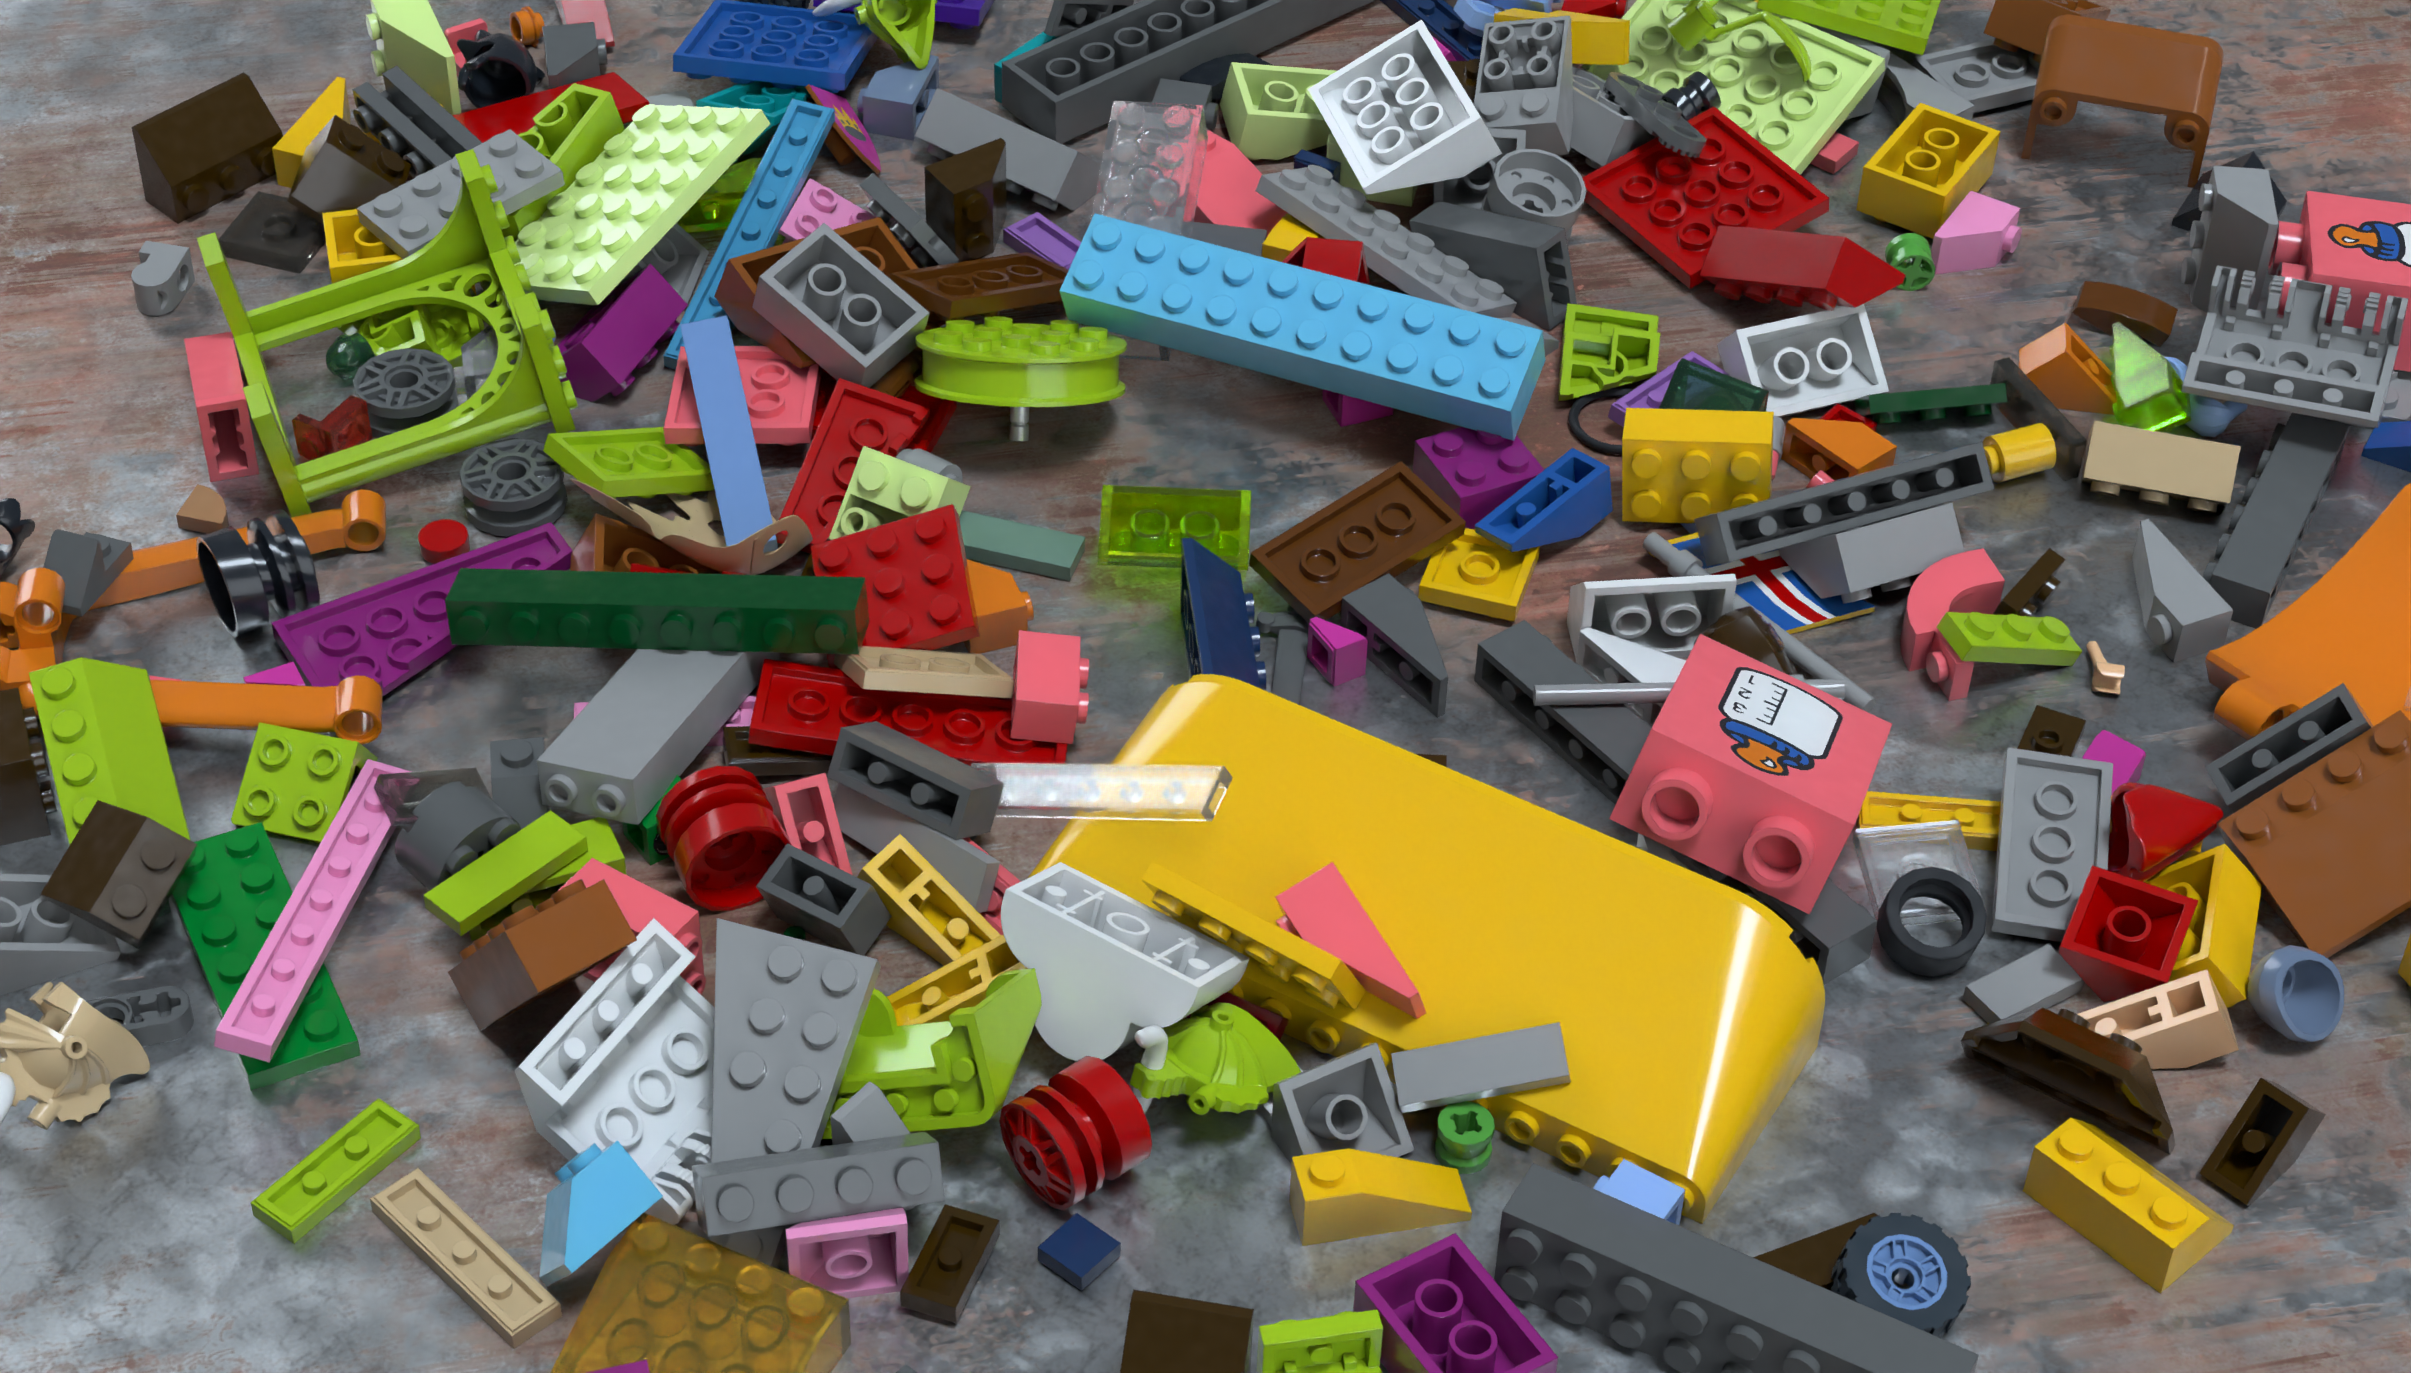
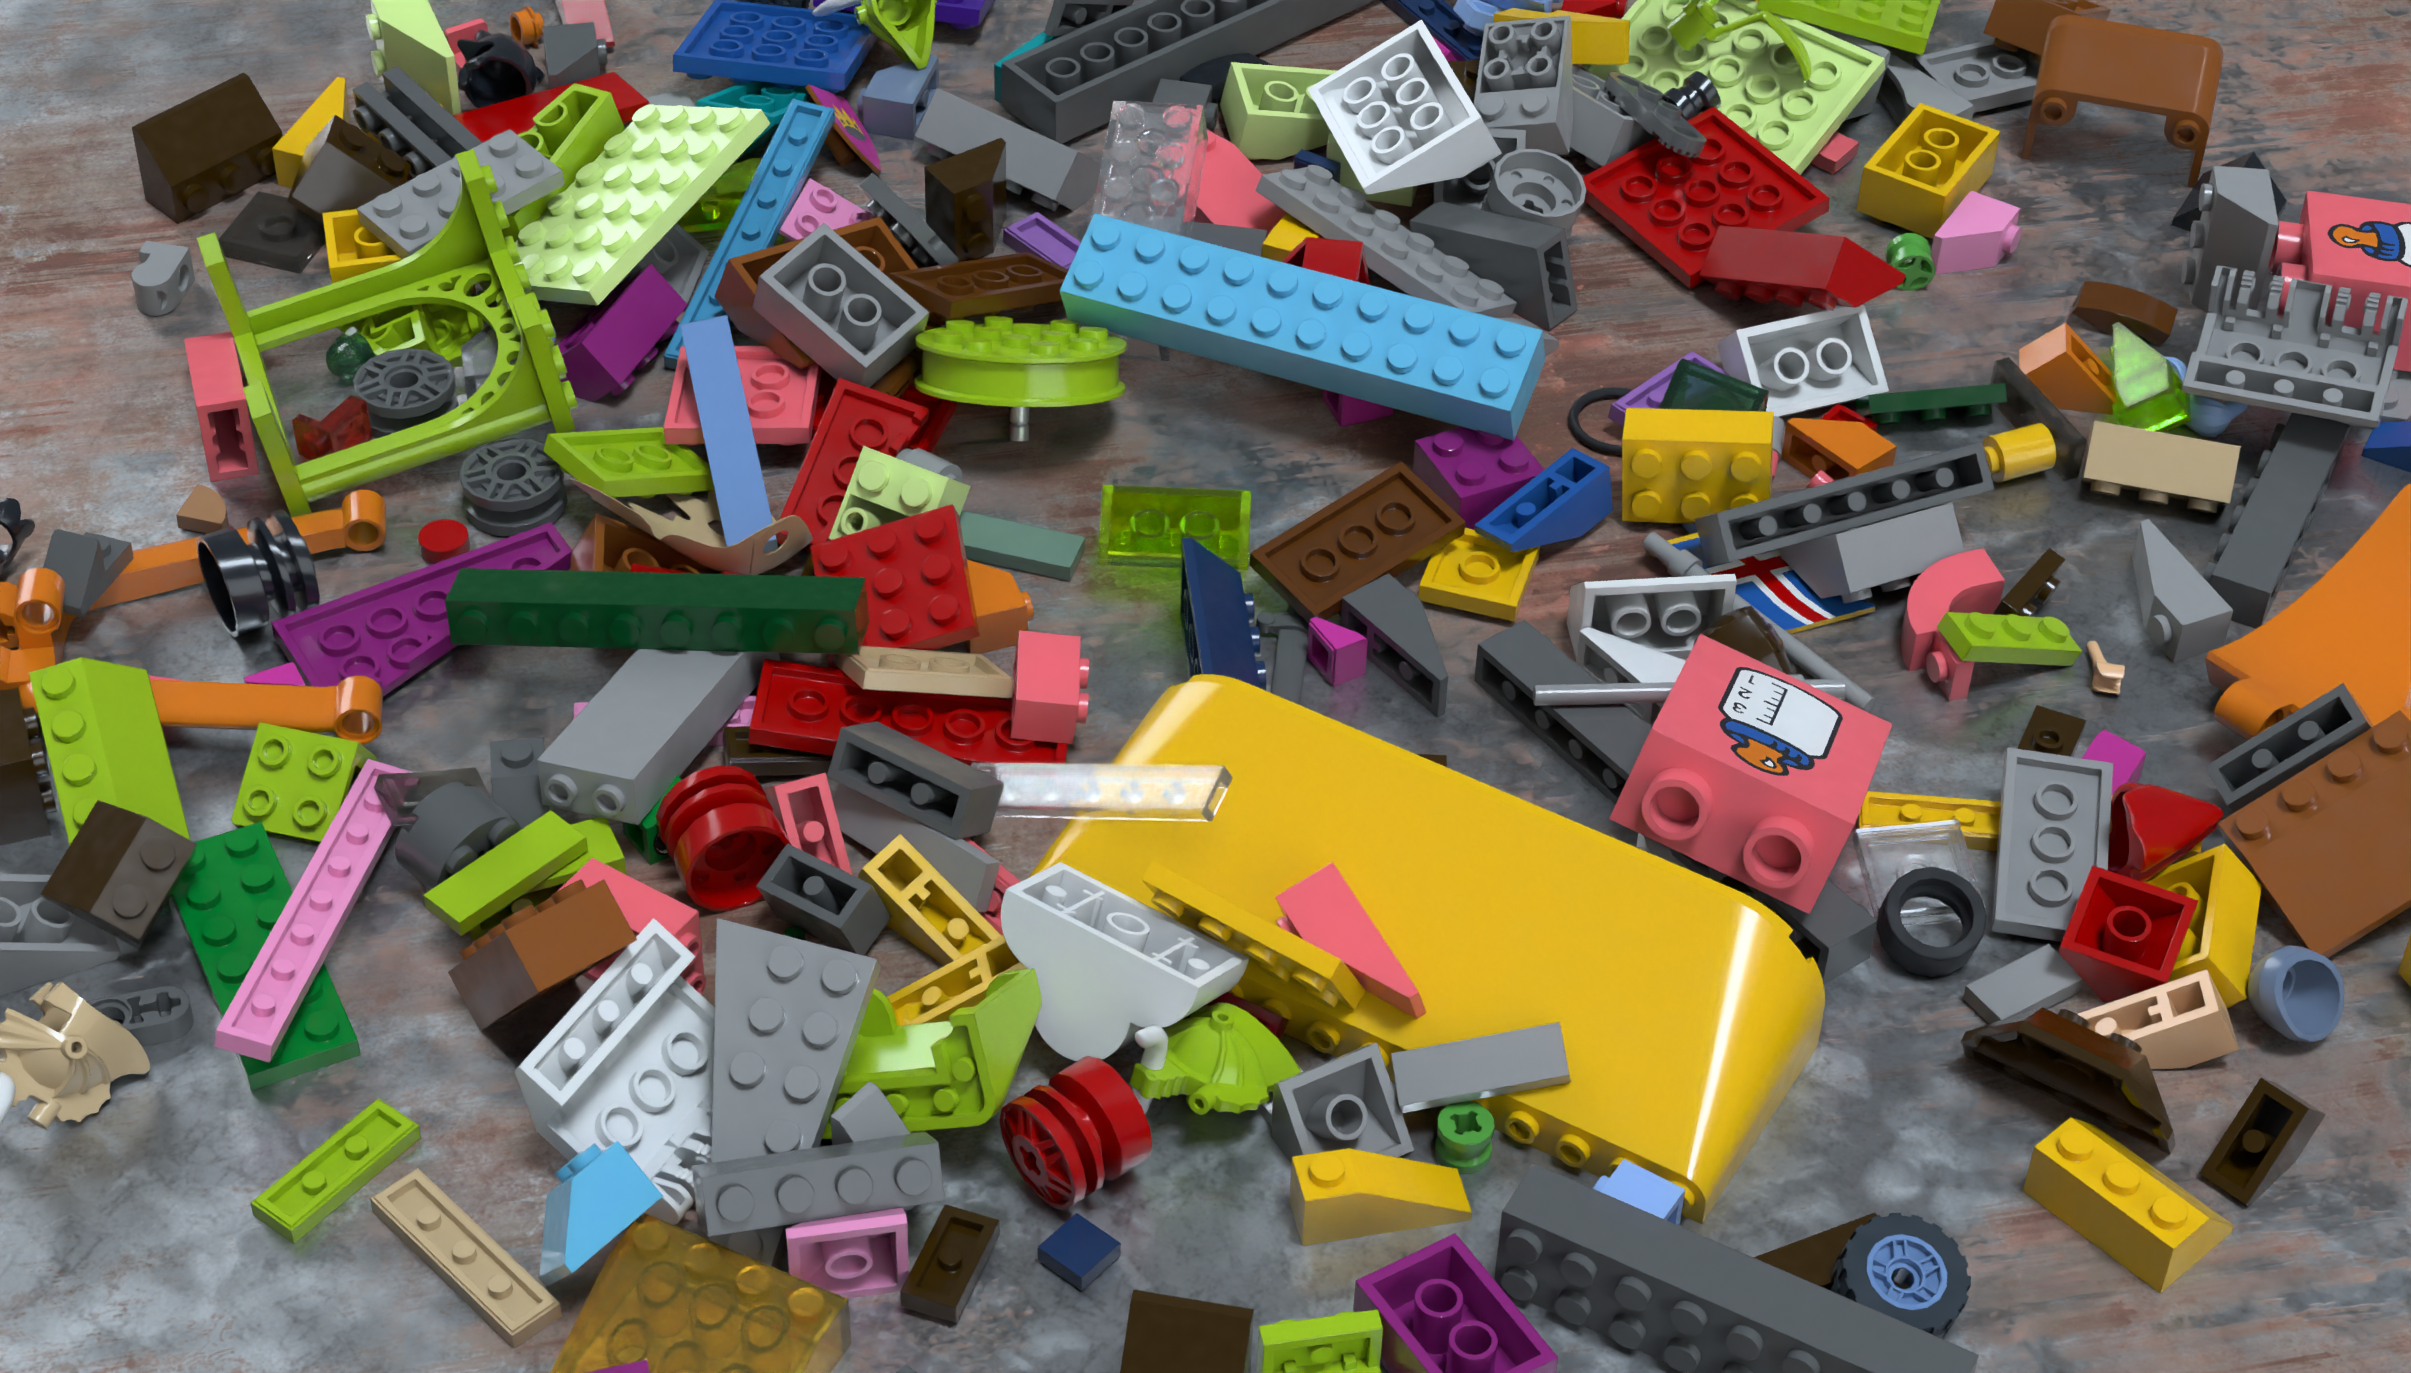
lime slope [1558,303,1660,401] -> none

